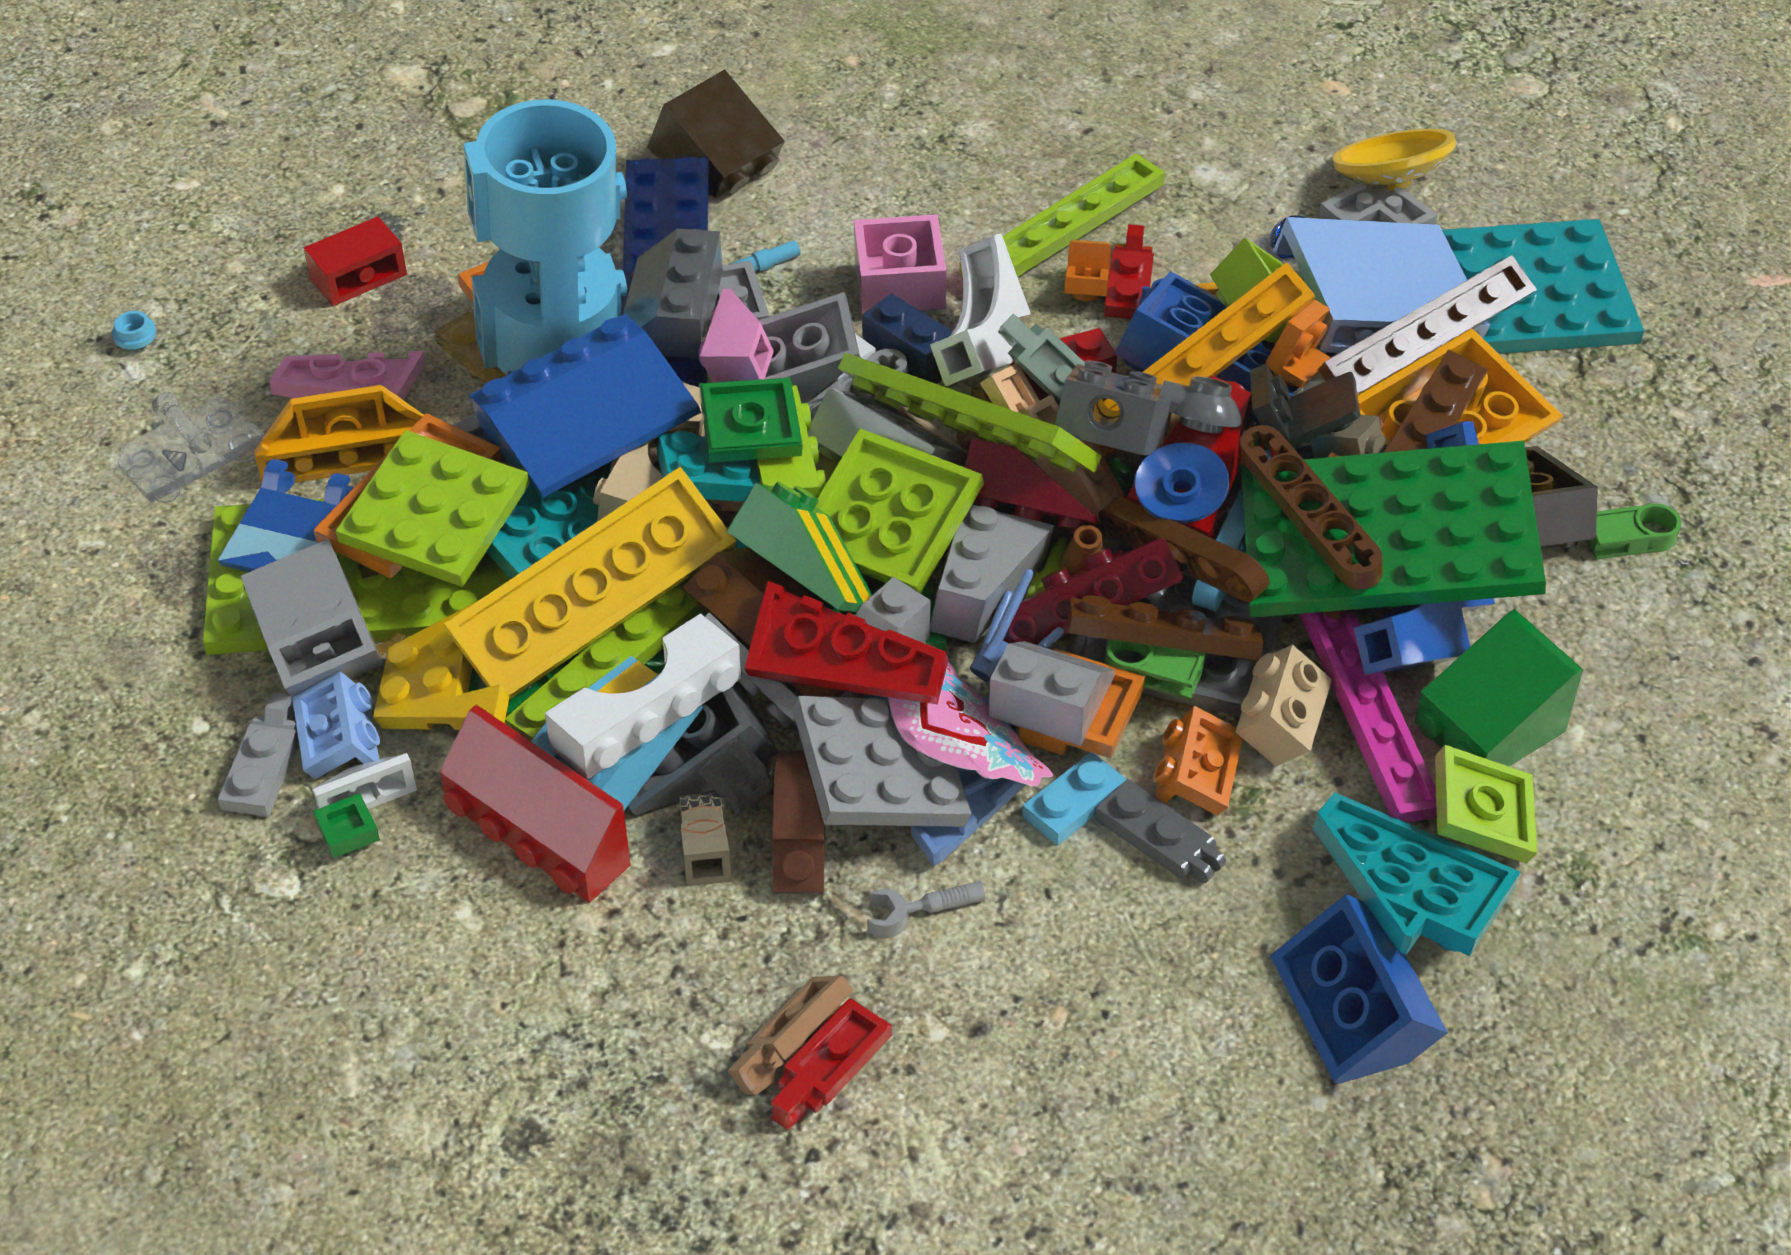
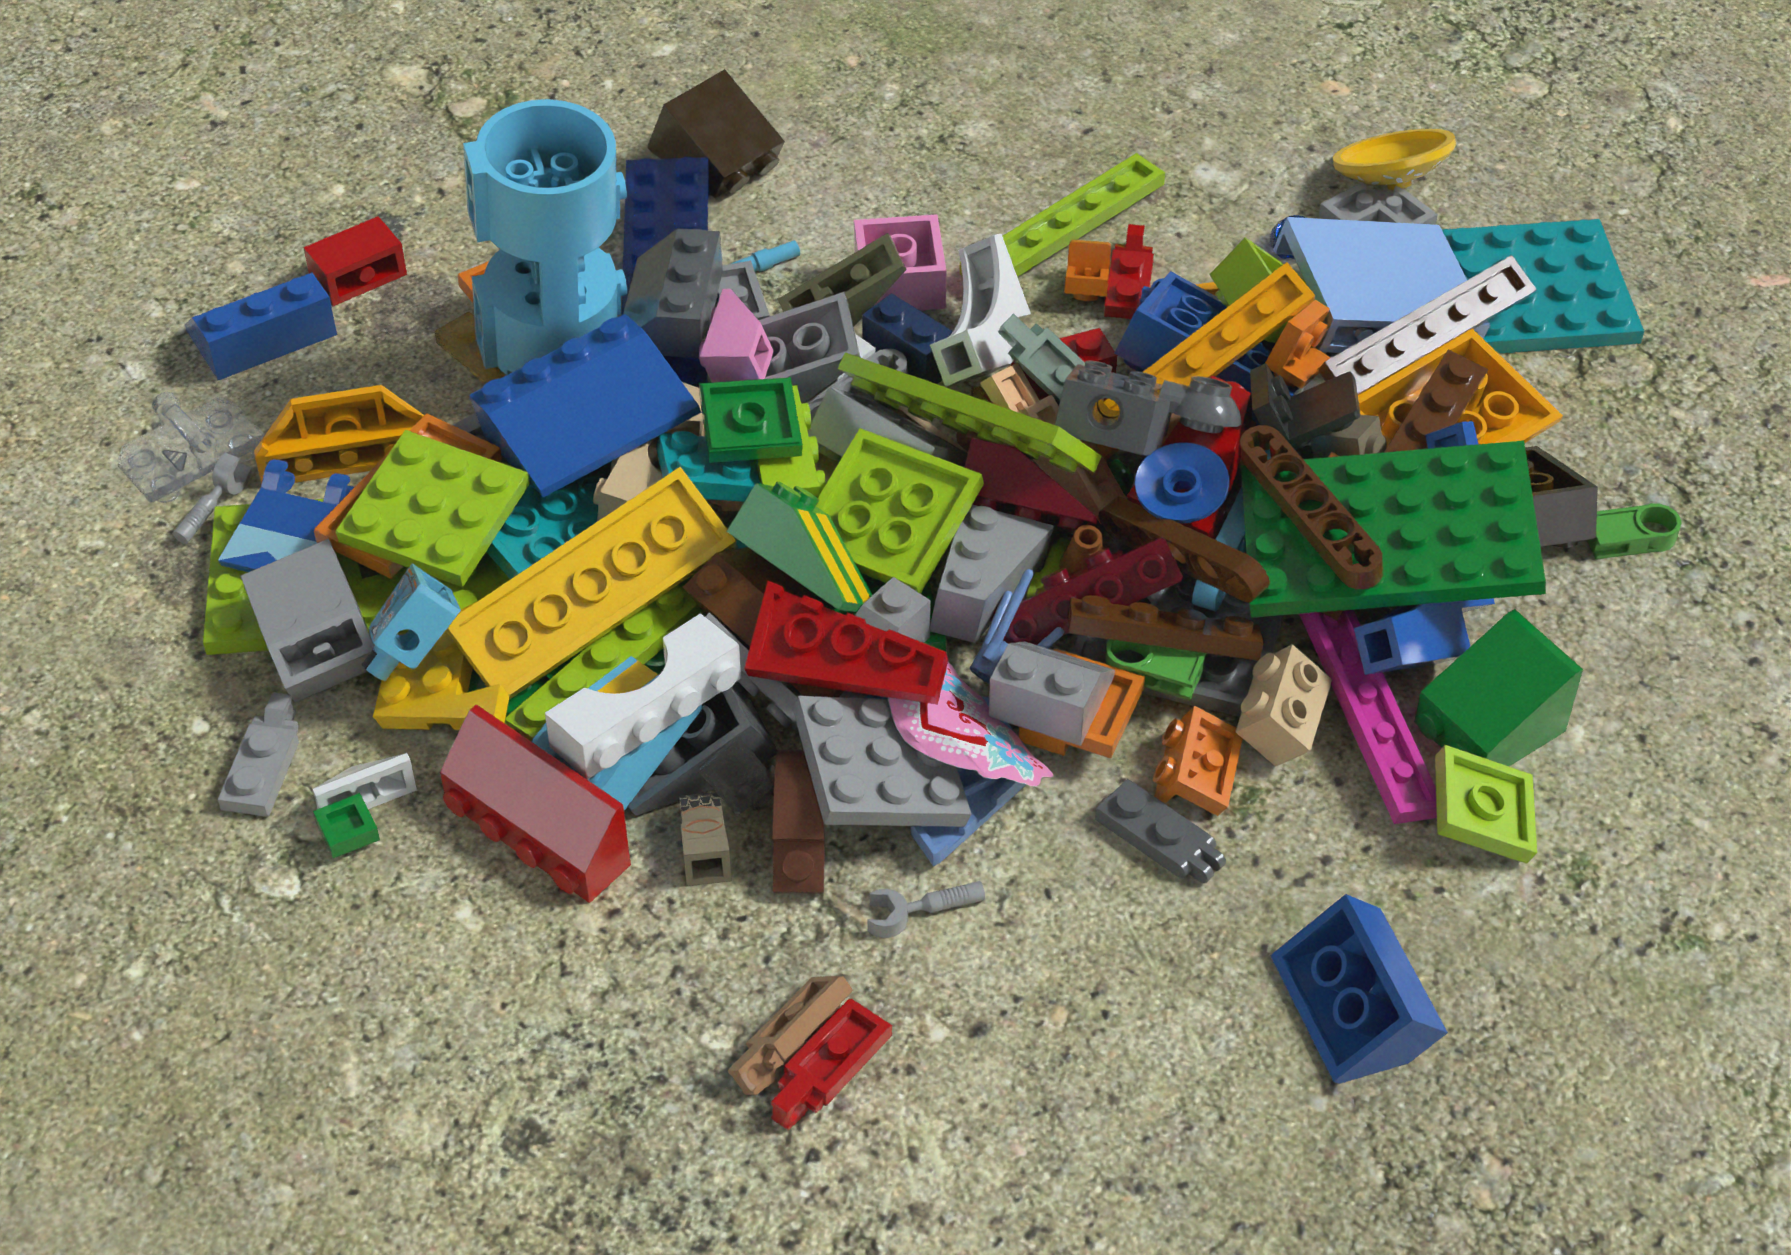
medium azure plate [112,311,156,350] -> none
bright pink wing [270,351,425,400] -> none
light blue bracket [292,670,380,779] -> none
medium azure plate [1022,752,1127,846] -> none
teal wing [1312,792,1521,956] -> none
none -> light grey piece [172,452,252,544]
none -> blue slope [185,272,337,381]
none -> medium azure torso [362,564,461,681]
none -> olive slope [778,233,907,327]

